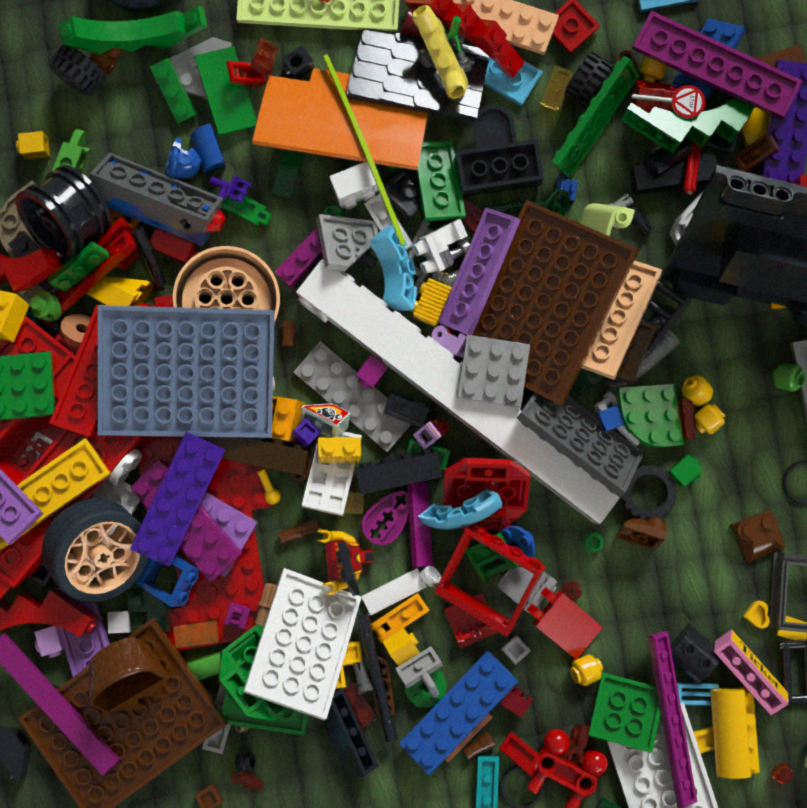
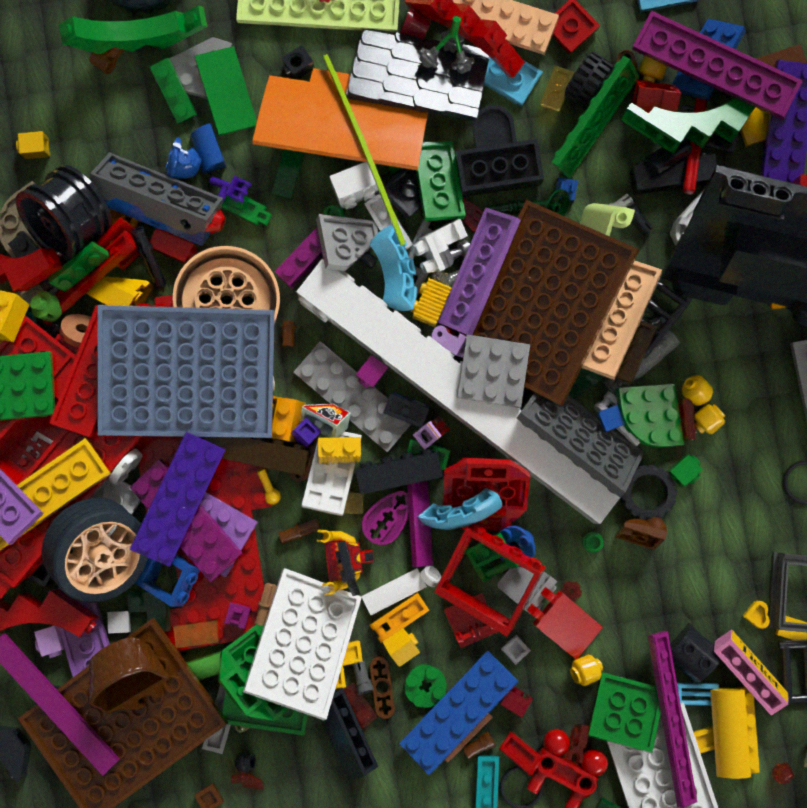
black tyre [48,44,105,97] -> none
bright green piece [52,129,90,173] -> none
red slope [226,61,266,88] -> none
clear red plate [250,37,278,77] -> none
black piece [356,614,398,743] -> none
light grey plate [395,646,443,698] -> none
light yellow plate [412,5,468,99] -> none
piece [632,85,705,119] -> none
reddish brown slope [730,509,786,563] -> none
reddish brown plate [734,132,780,173] -> none
bright green head [772,363,806,391] -> none

